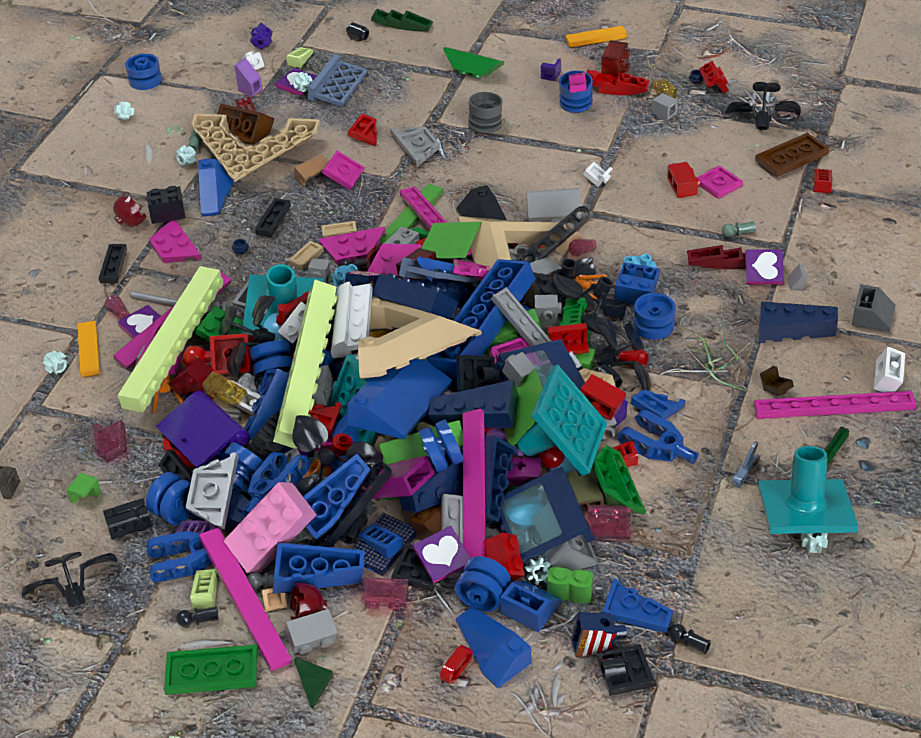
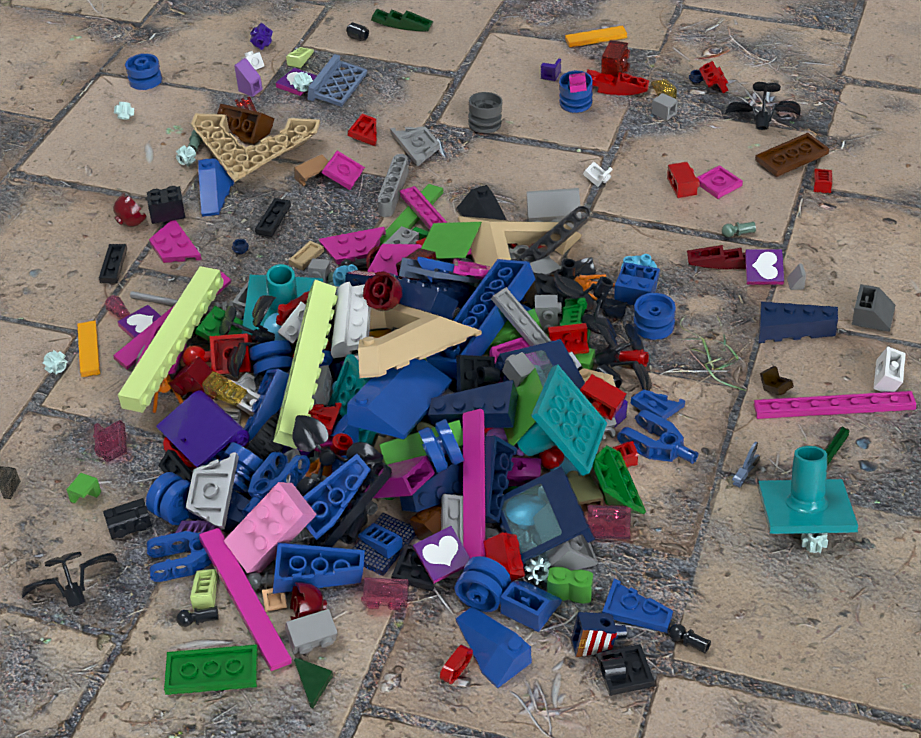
tan tile [321,221,357,238] -> none
green wedge [443,47,505,78] -> none
clear pink cone [569,239,597,257] -> none
none -> dark red cylinder [363,271,403,311]
none -> light grey beam [377,154,409,217]

